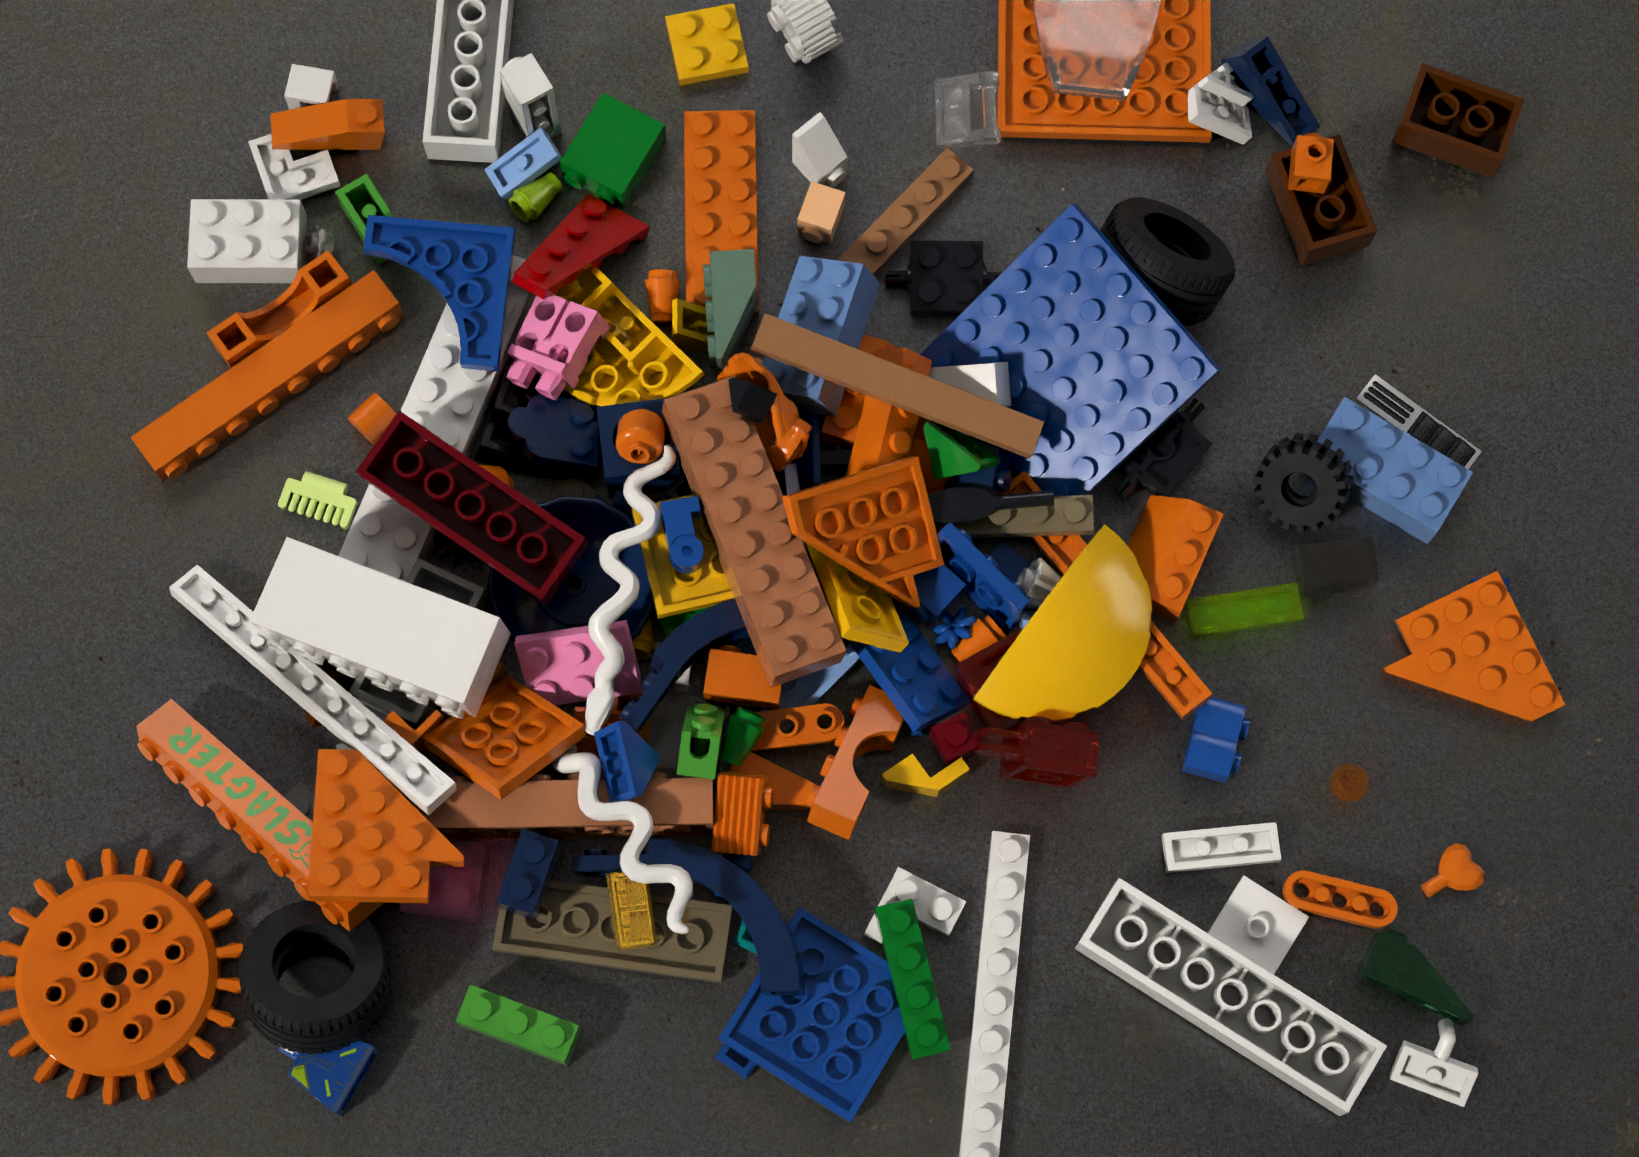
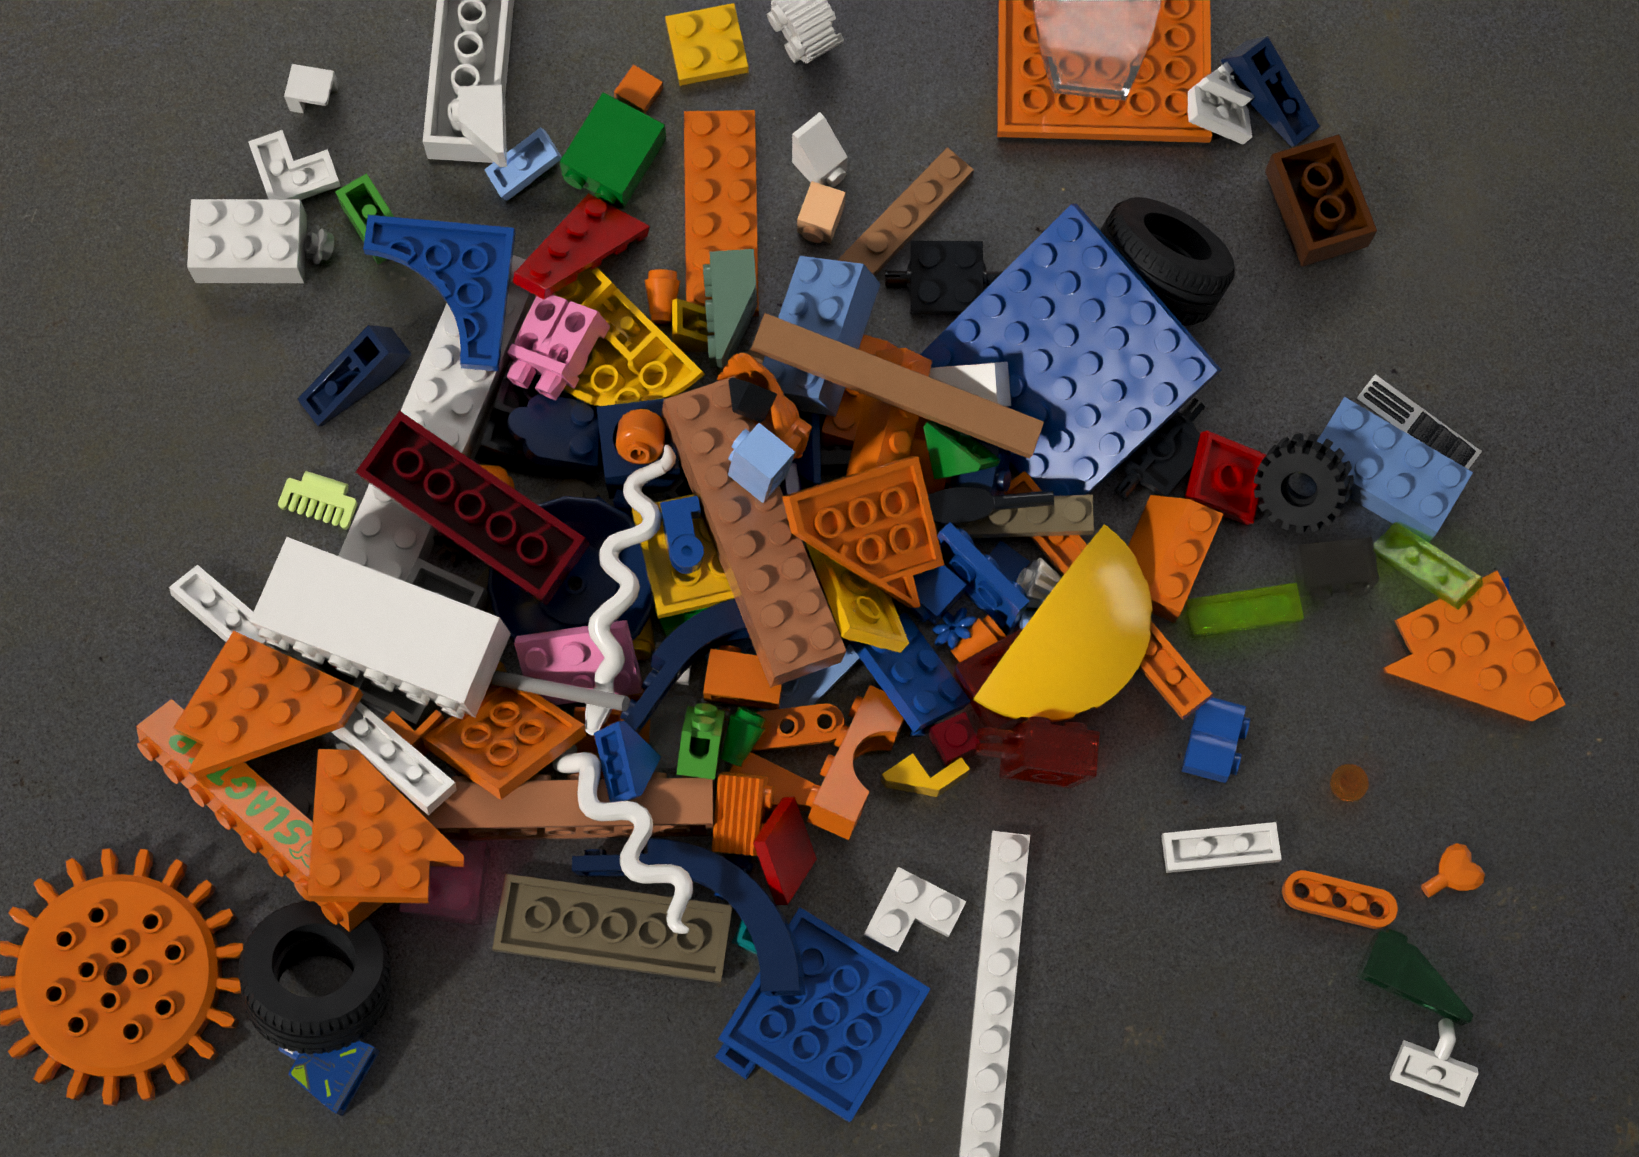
orange brick [130,270,404,482] -> none
orange arch [206,250,352,368] -> none
orange slope [270,99,385,150] -> none
orange brick [347,392,396,445] -> none
bright green brick [456,984,582,1066] -> none
dark blue brick [496,829,562,920] -> none
white brick [500,53,561,139] -> none
lime cone [509,172,563,222] -> none
clear yellow tile [606,870,657,950] -> none
green plate [874,899,951,1060] -> none
clear plate [934,71,1001,151] -> none
white brick [1074,878,1387,1116] -> none
white plate [1207,875,1309,975] -> none
orange brick [1288,133,1334,194] -> none
reddish brown brick [1392,63,1525,178] -> none
none -> orange wing [173,630,364,778]
none -> dark blue slope [297,325,412,426]
none -> white slope [452,85,507,167]
none -> light grey bar [492,670,630,711]
none -> orange tile [614,64,664,114]
none -> light blue brick [728,423,795,503]
none -> red tile [753,797,817,905]
none -> red tile [1185,430,1266,525]
none -> clear neon green plate [1371,522,1483,610]

